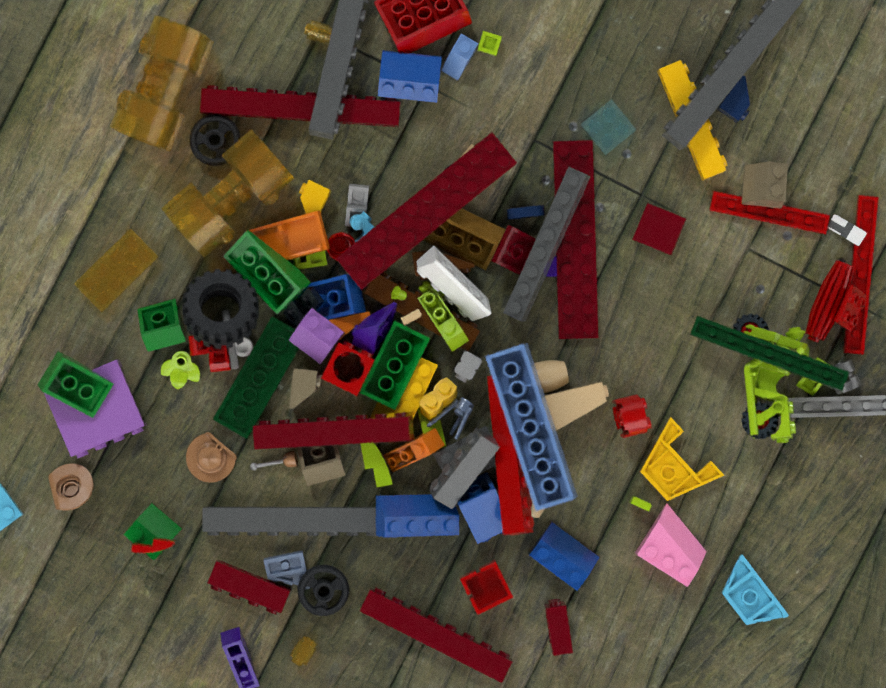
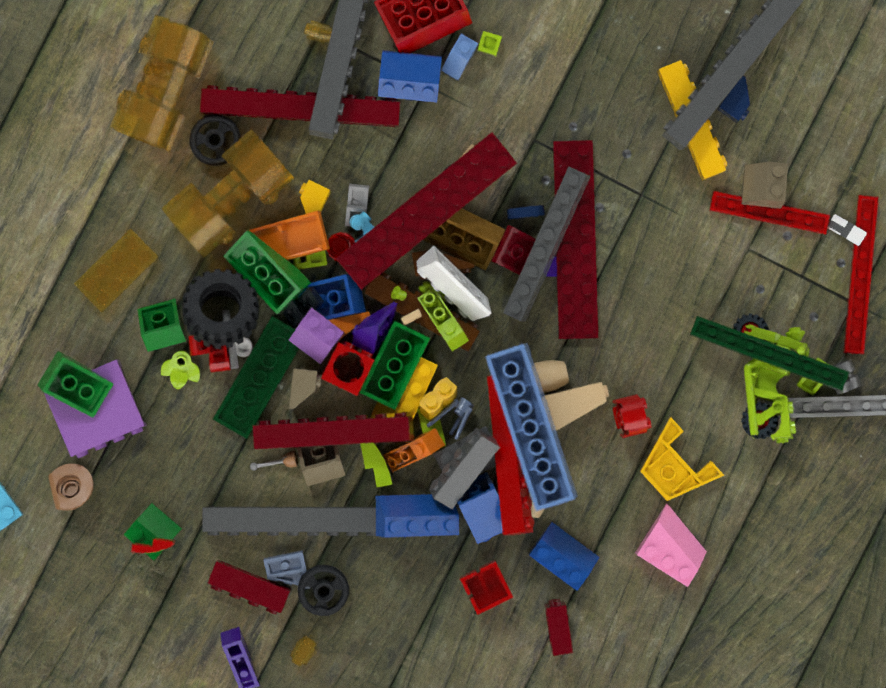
medium nougat hat [186,432,237,482] -> none
dark red brick [359,587,513,683] -> none
light grey brick [454,351,482,382] -> none
clear light blue plate [581,99,636,156] -> none
lime tile [629,496,652,511] -> none
dark red slope [632,203,687,256] -> none
medium azure wing [721,554,789,625] -> none
red plate [805,260,867,343] -> none

